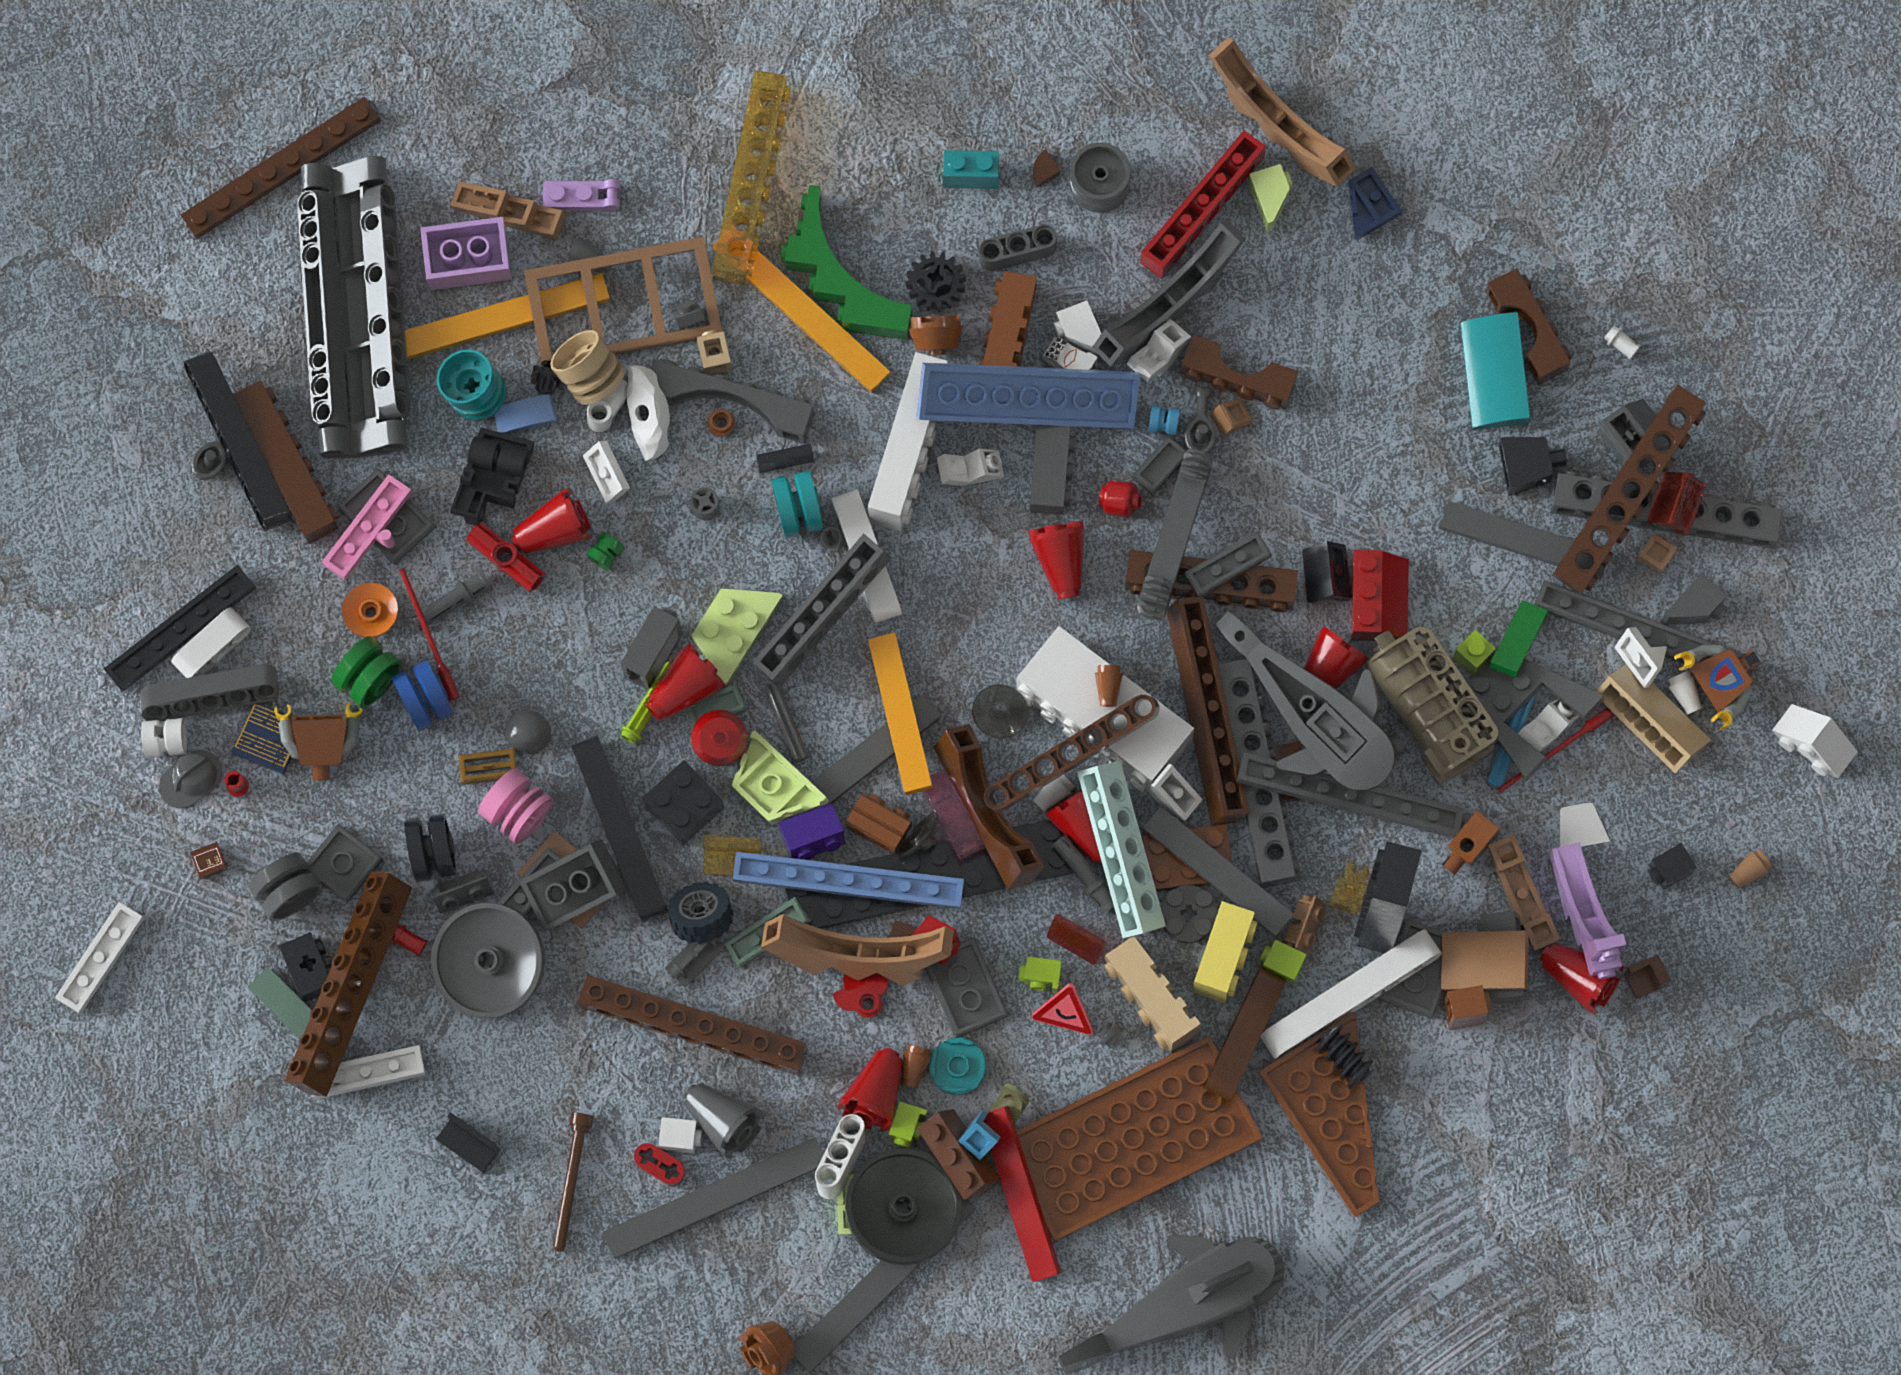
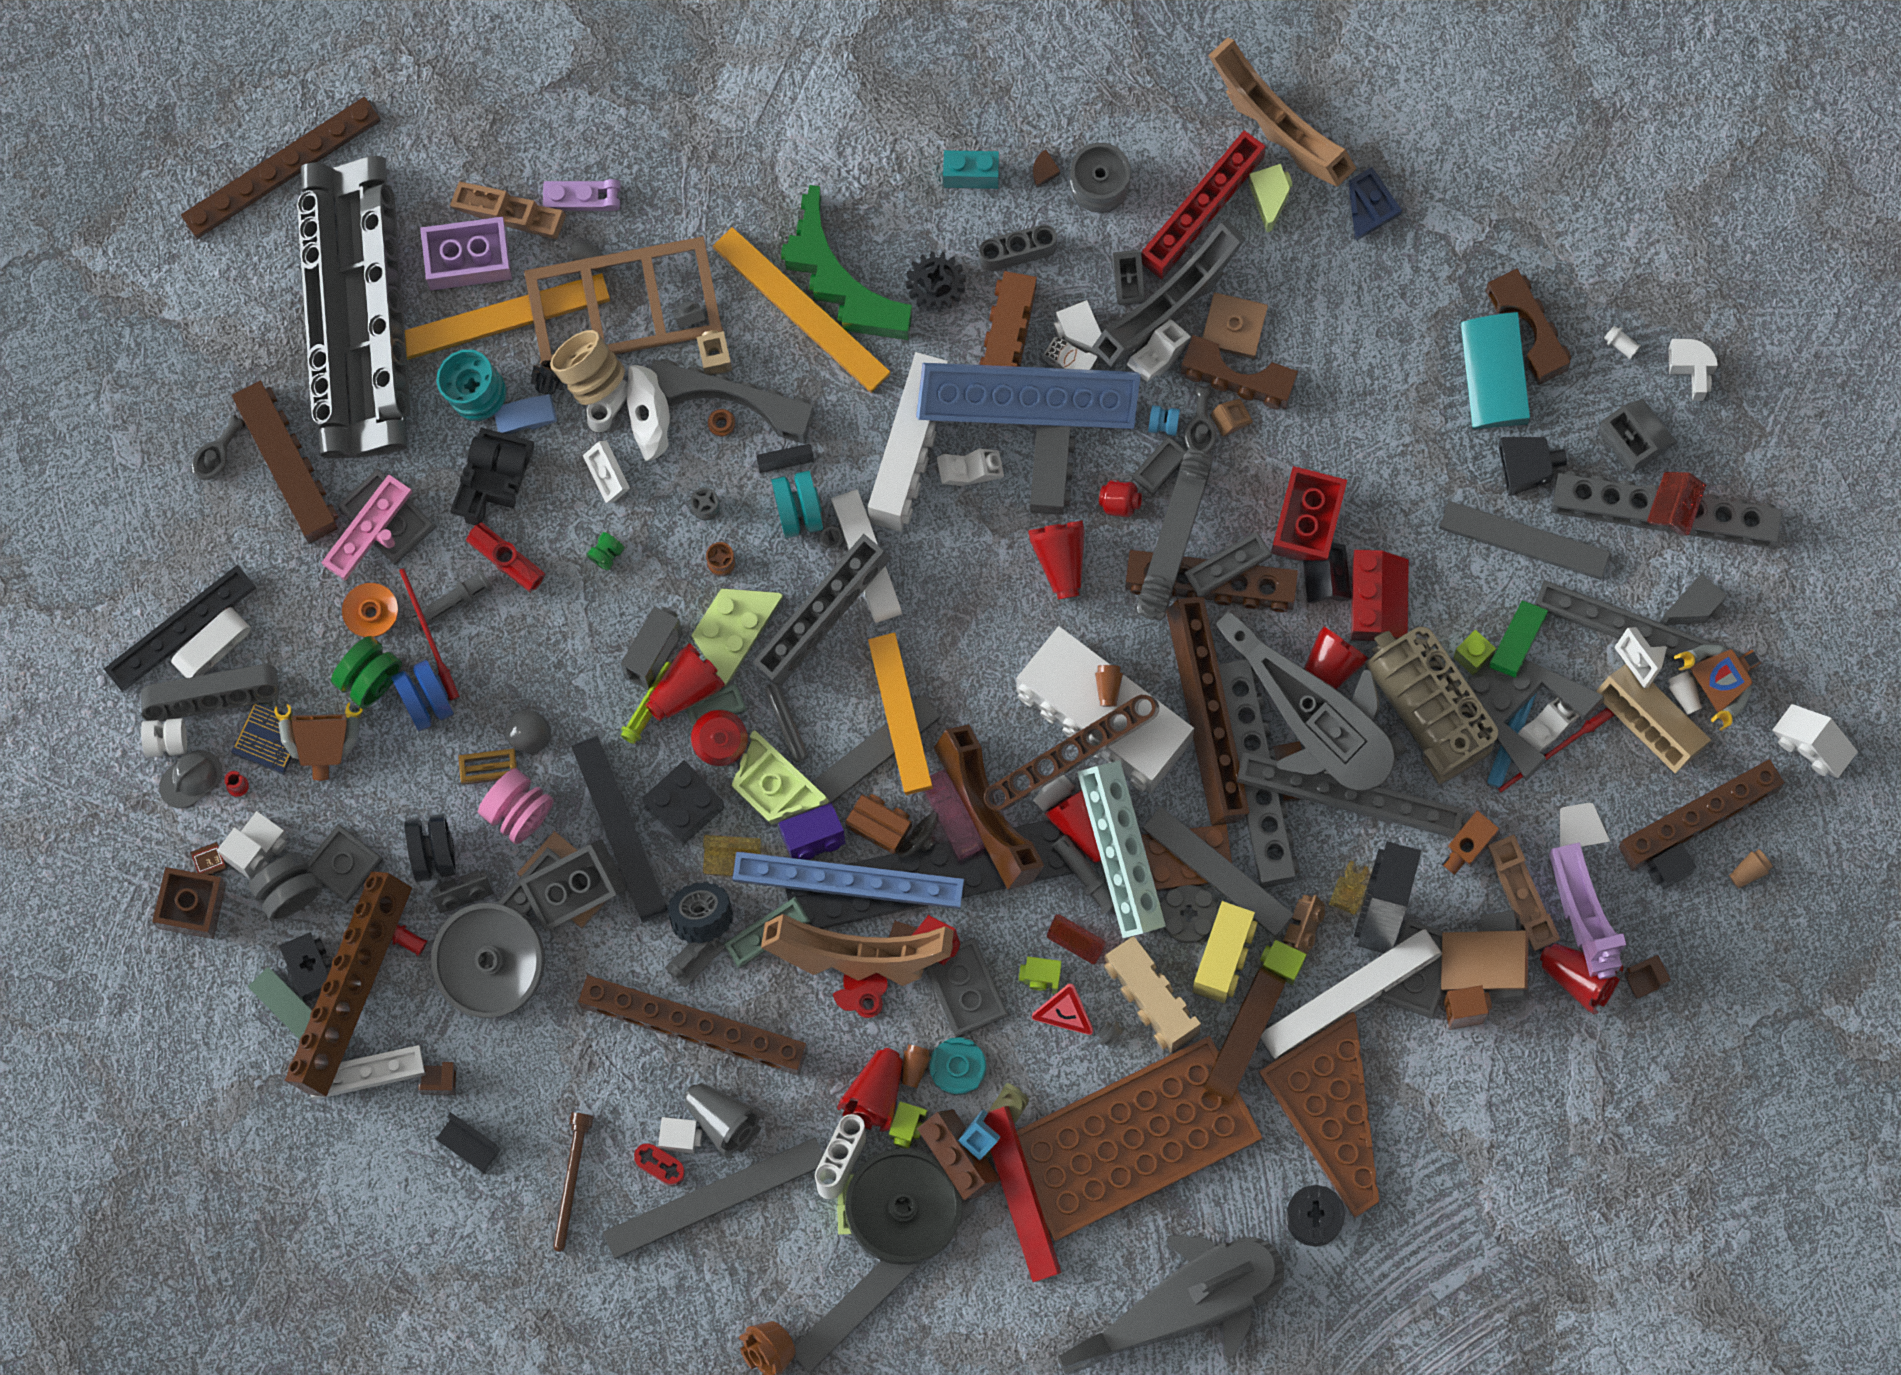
white plate [55,902,144,1014] -> none
black beam [184,351,292,532] -> none
red cone [511,487,593,554] -> none
clear yellow brick [712,70,791,286] -> none
dark orange cone [908,315,964,356] -> none
clear smoke dish [972,684,1029,738] -> none
white slope [1150,764,1203,821] -> none
black piece [1314,1024,1374,1090] -> none
reddish brown brick [1551,385,1706,594] -> none
medium nougat plate [1637,533,1678,573] -> none
none -> reddish brown brick [152,867,226,939]
none -> white brick [217,811,288,880]
none -> reddish brown panel [418,1062,457,1096]
none -> dark orange wheel [706,542,735,576]
none -> dark grey slope [1112,249,1145,305]
none -> medium nougat plate [1202,292,1268,359]
none -> red slope [1271,466,1347,561]
none -> black piece [1285,1185,1345,1247]
none -> reddish brown brick [1618,759,1785,872]
none -> white brick [1668,339,1718,401]

